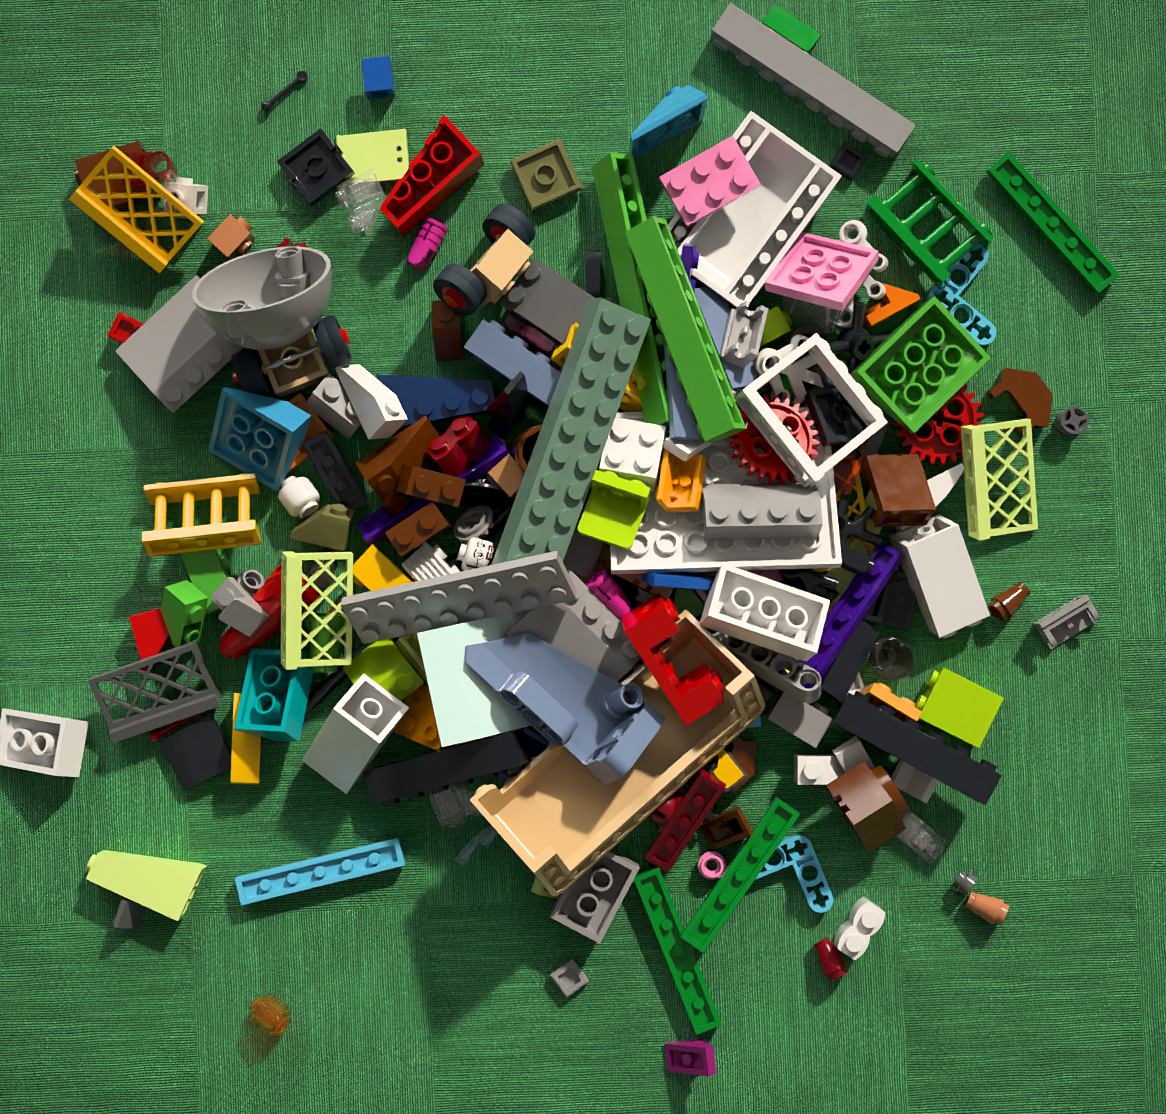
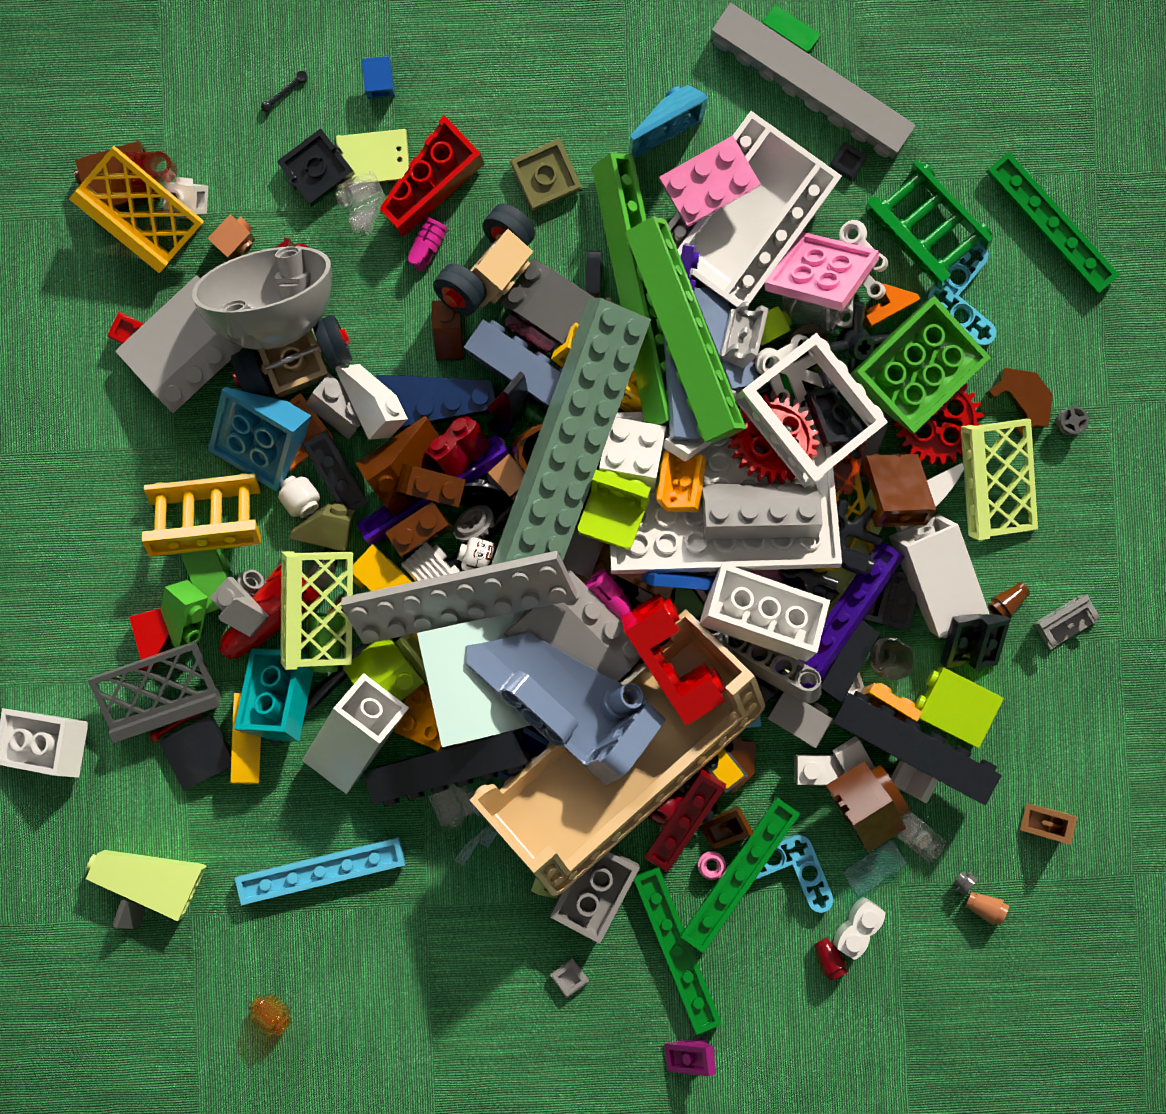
none -> clear light blue slope [843,839,907,896]
none -> black slope [940,614,1011,670]
none -> medium nougat slope [1020,803,1078,845]

